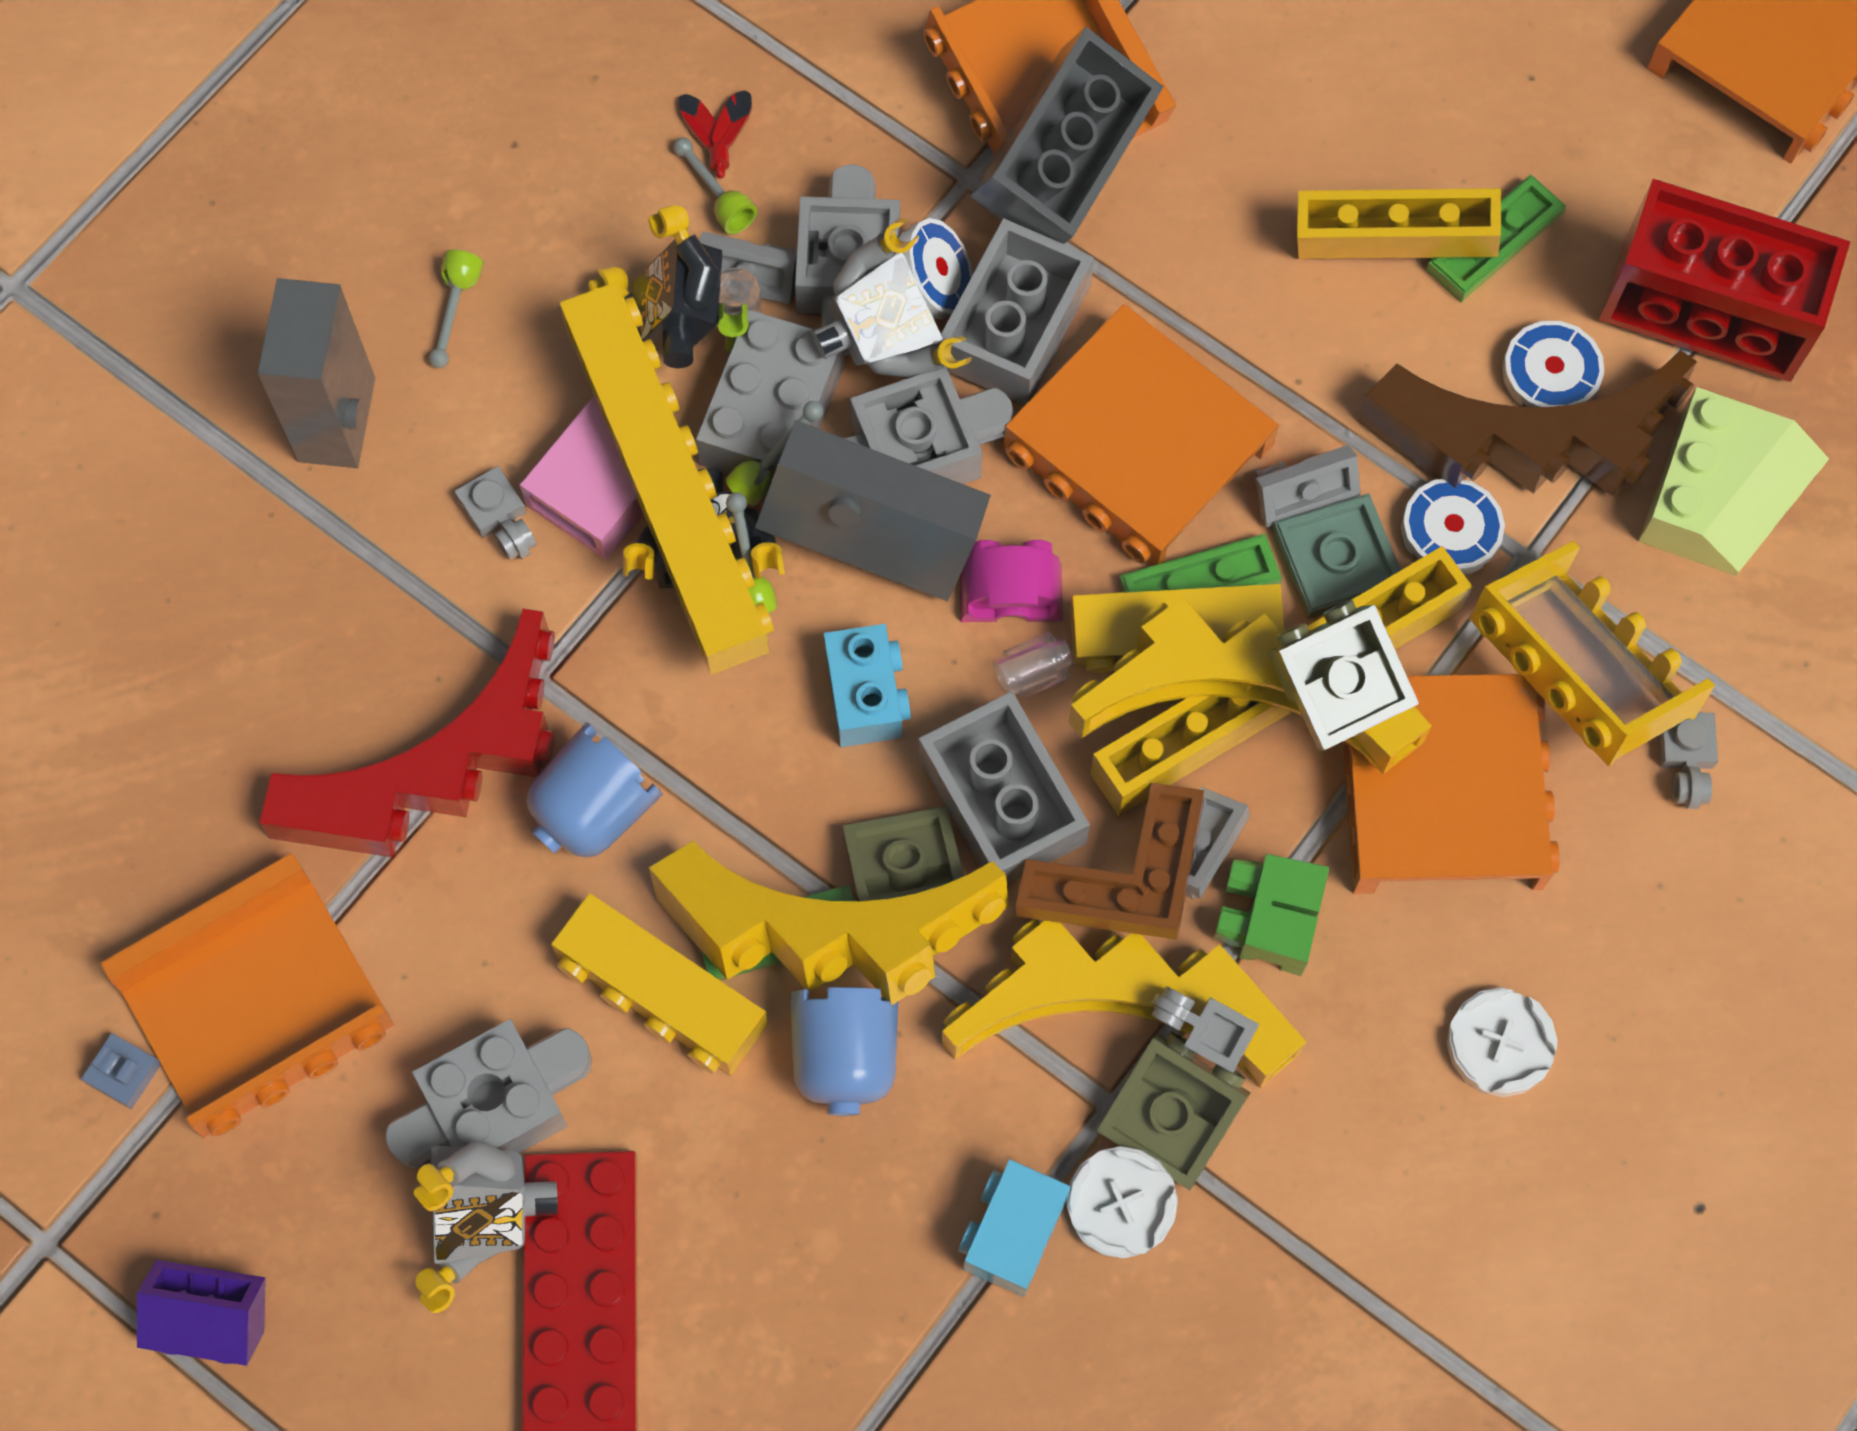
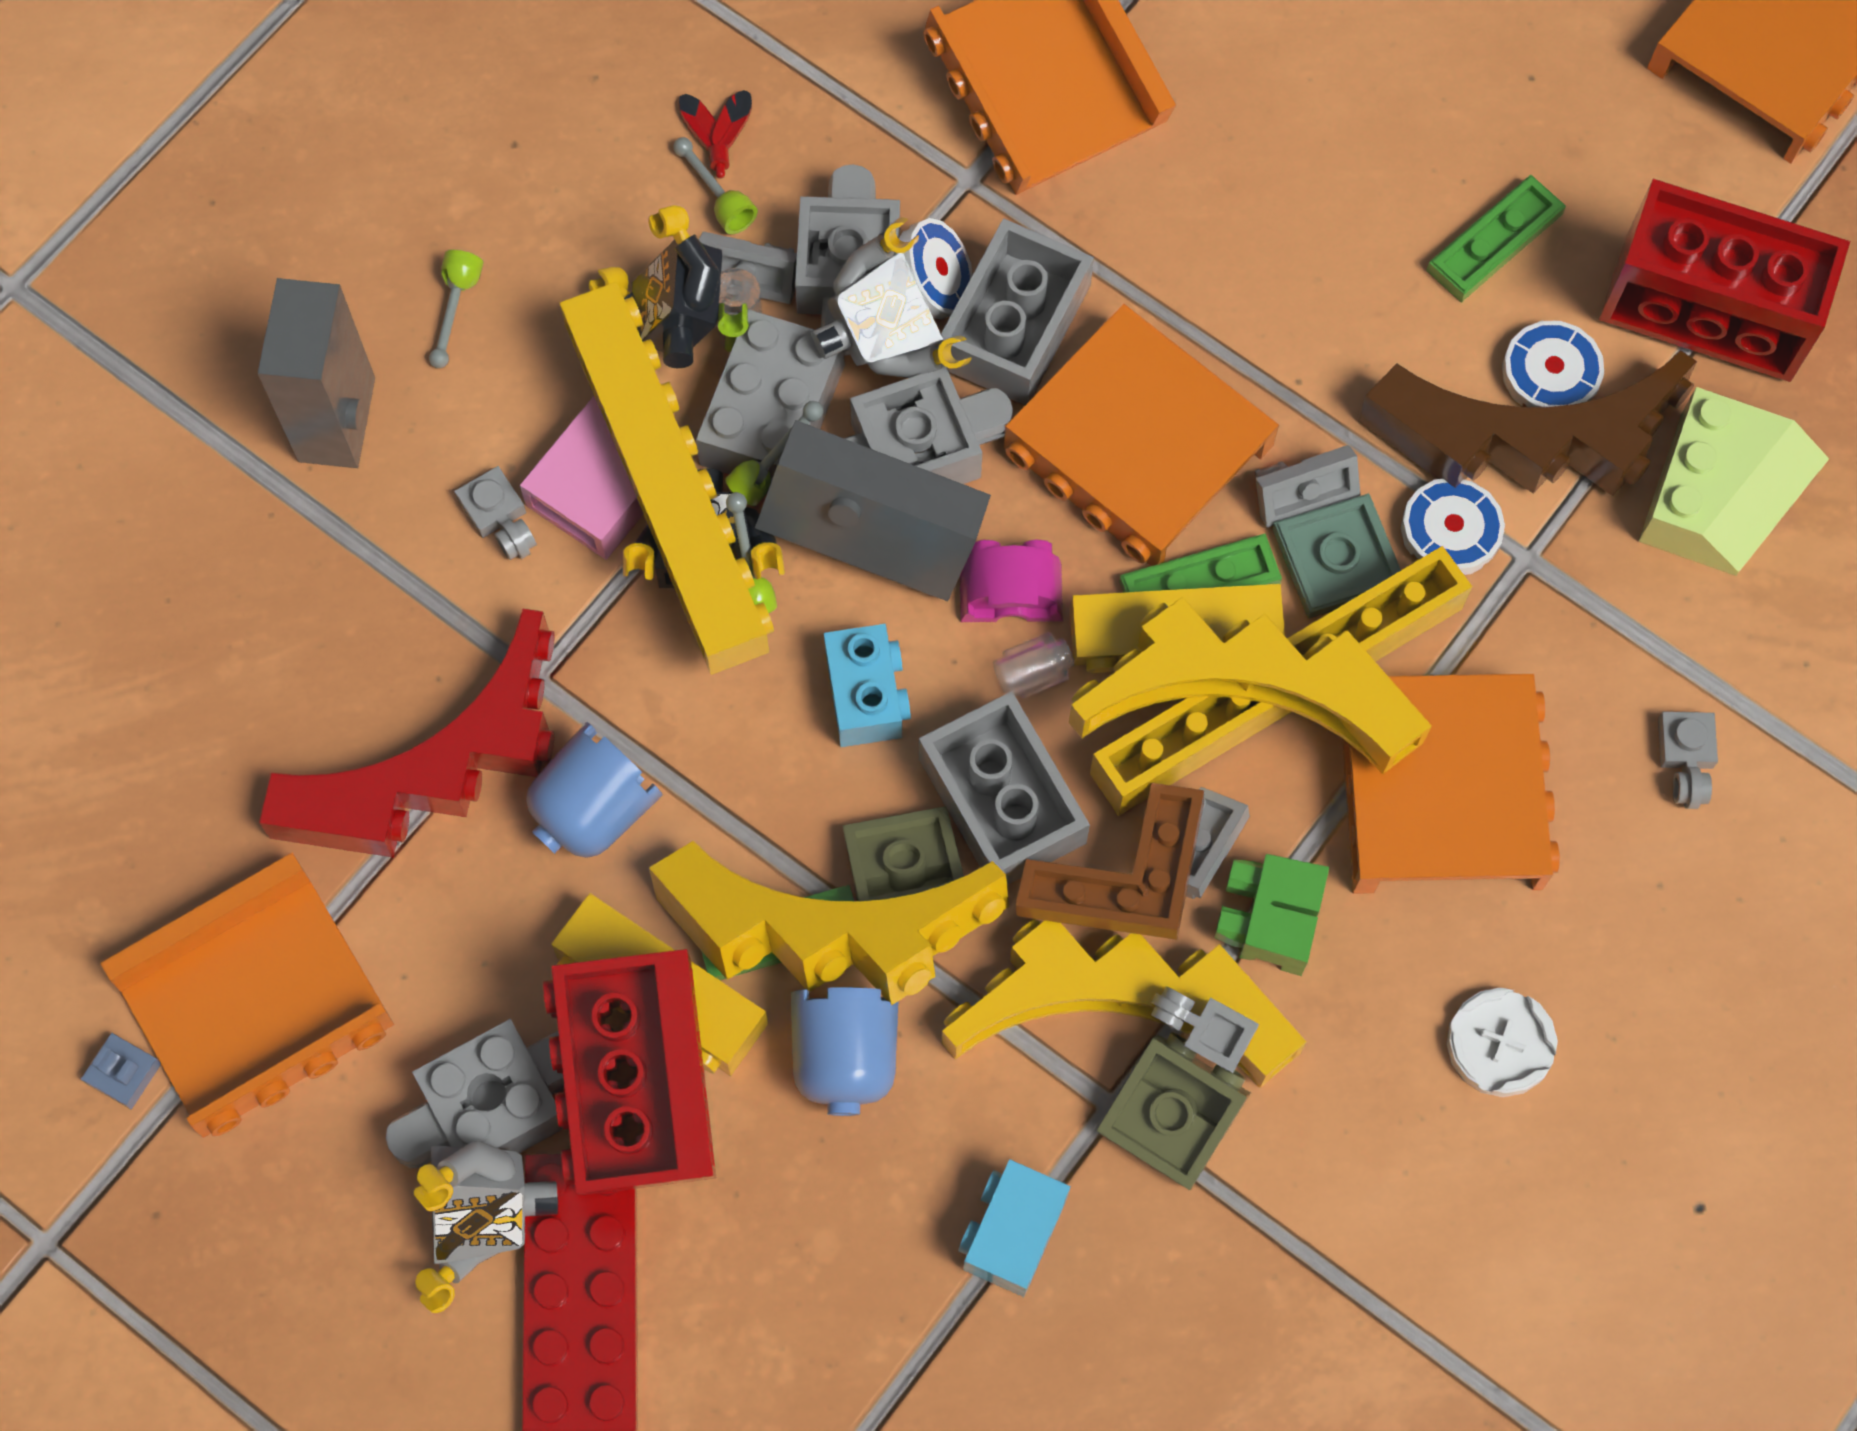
dark purple brick [137,1260,266,1366] -> none
dark grey brick [970,27,1164,244] -> none
white tile [1067,1146,1178,1258] -> none
plate [1267,600,1419,750] -> none
yellow brick [1297,188,1501,259] -> none
yellow window [1469,540,1715,767] -> none
none -> red brick [543,949,717,1195]

